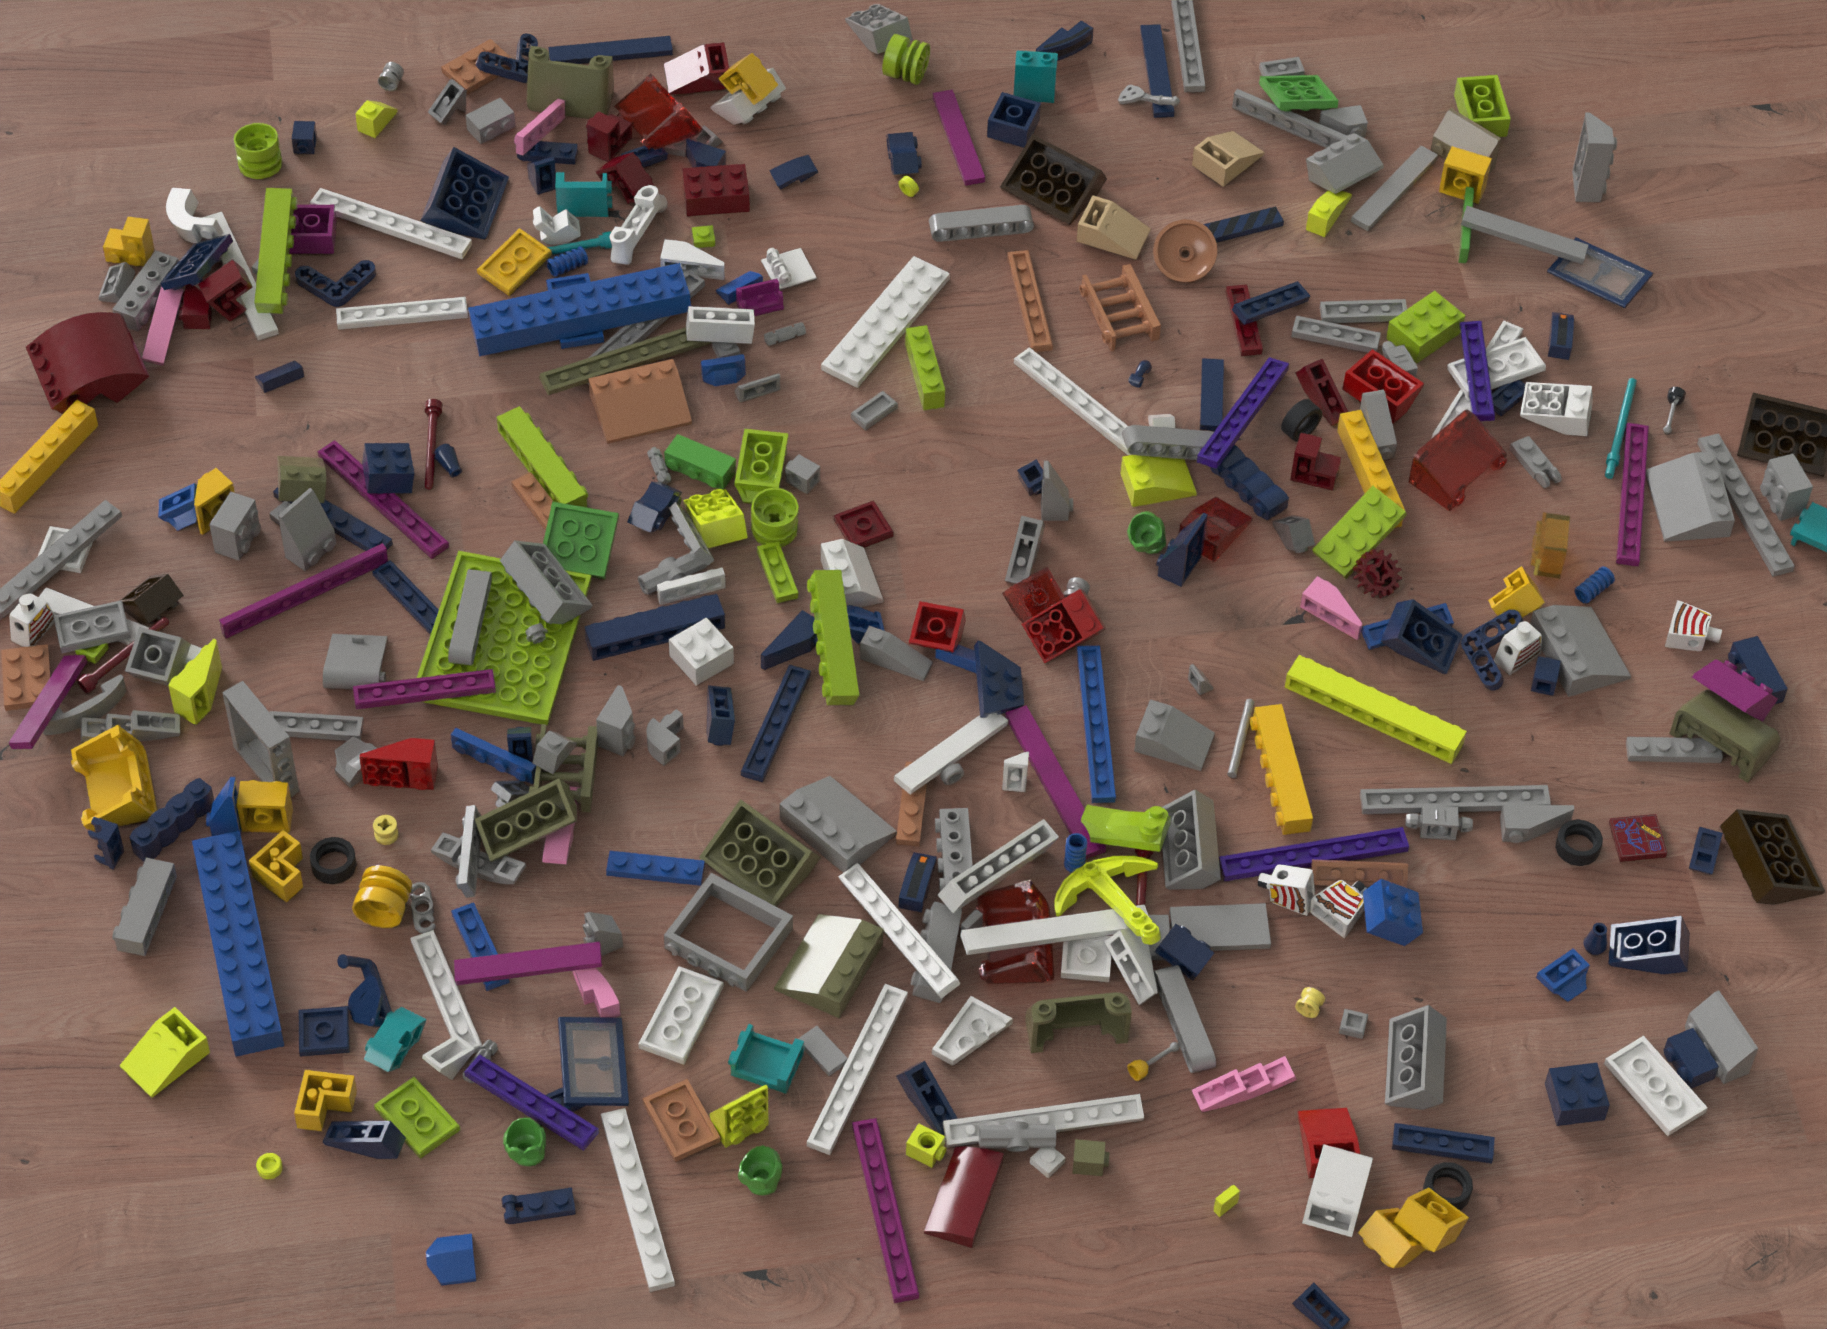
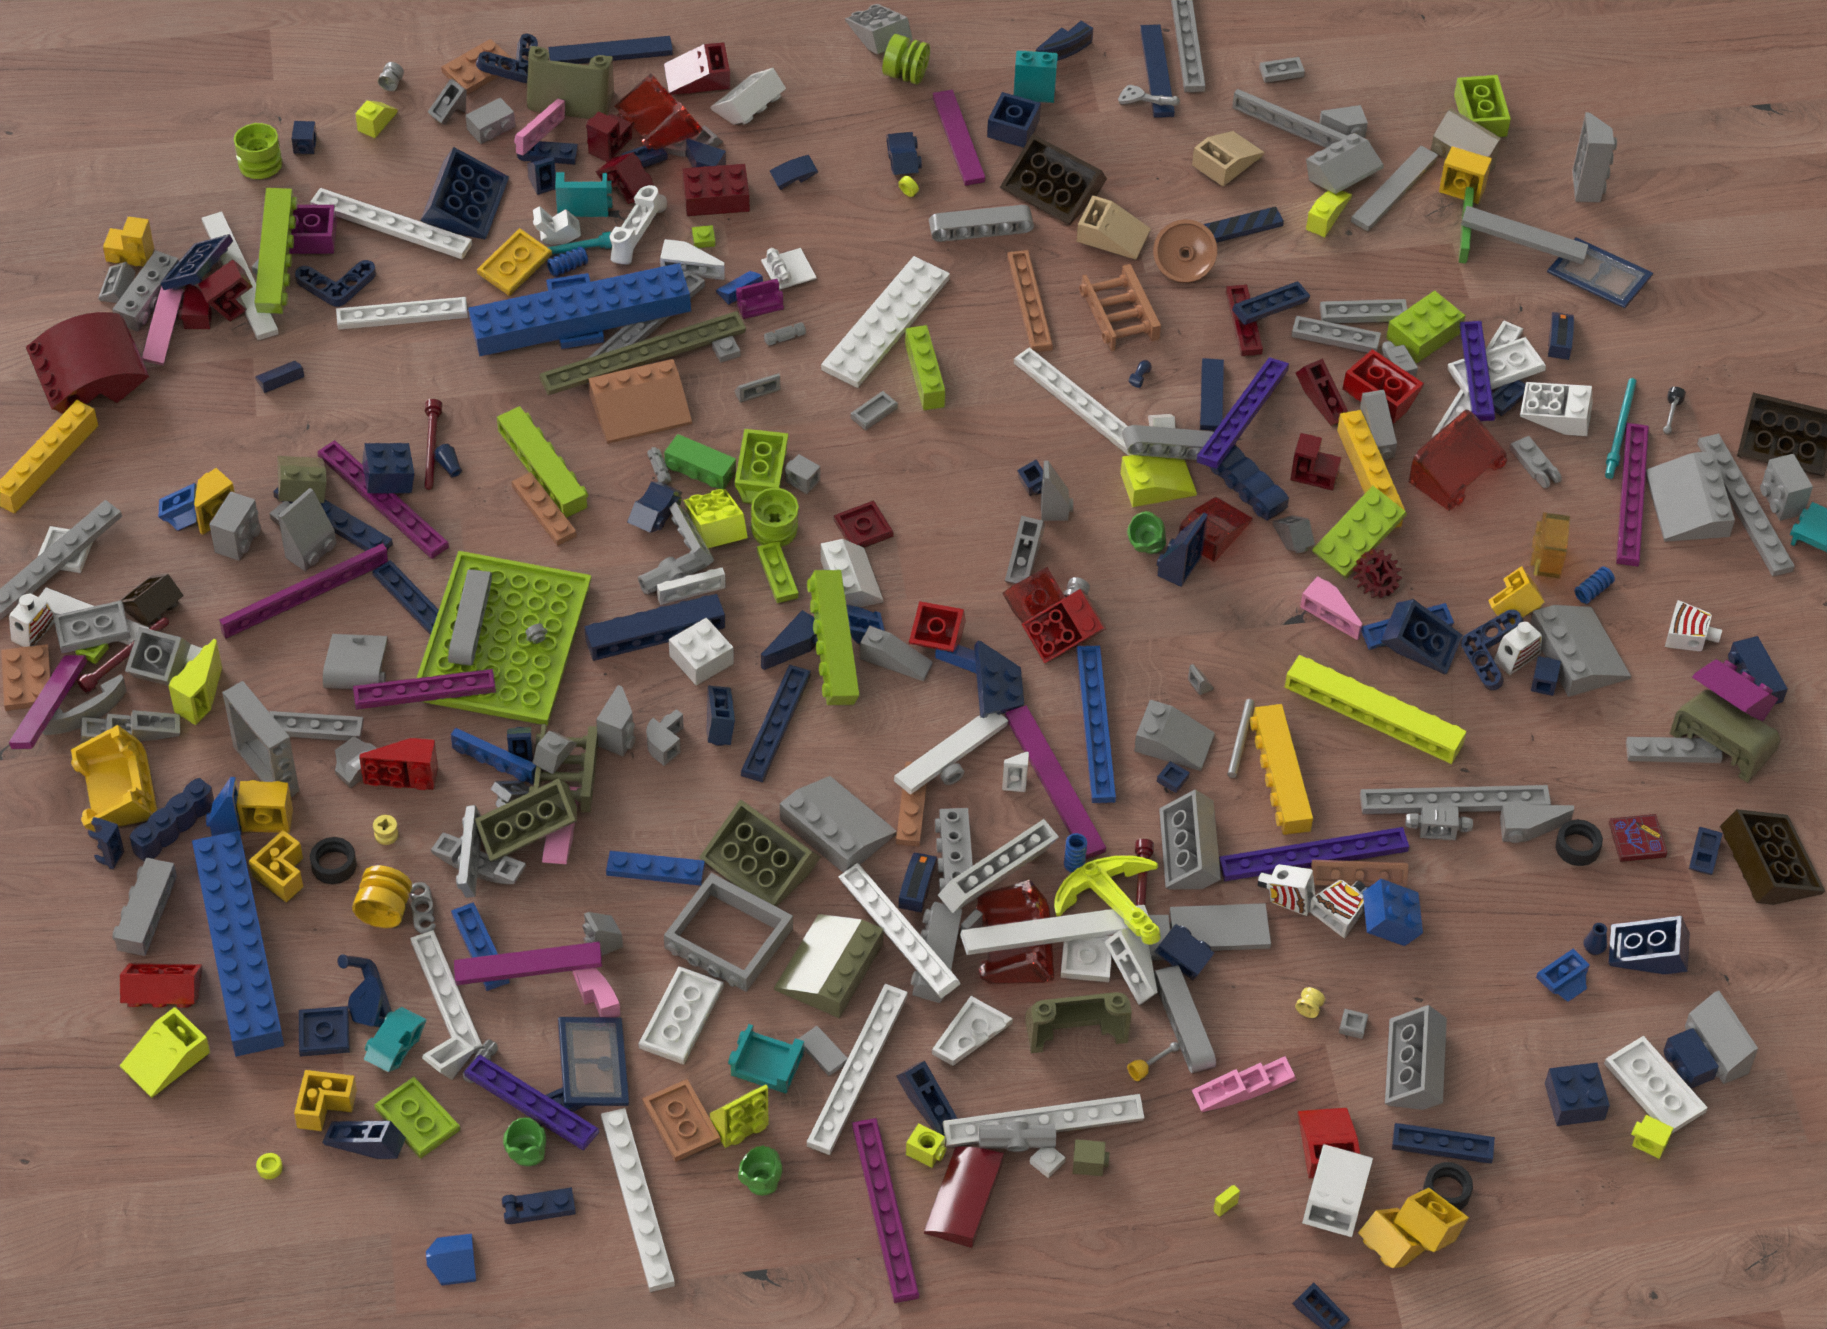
white arch [166,188,224,243] -> none
light grey slope [500,540,593,624] -> none
bright green plate [543,502,619,579] -> none
white brick [686,306,755,344] -> none
blue slope [701,354,746,386] -> none
yellow brick [718,53,778,105] -> none
lime slope [1081,804,1171,852] -> none
bright green plate [1259,75,1339,111] -> none
black tyre [1281,399,1322,442] -> none
none -> red slope [120,963,202,1008]
none -> dark blue plate [1157,761,1190,793]
none -> neon yellow brick [1631,1115,1673,1159]

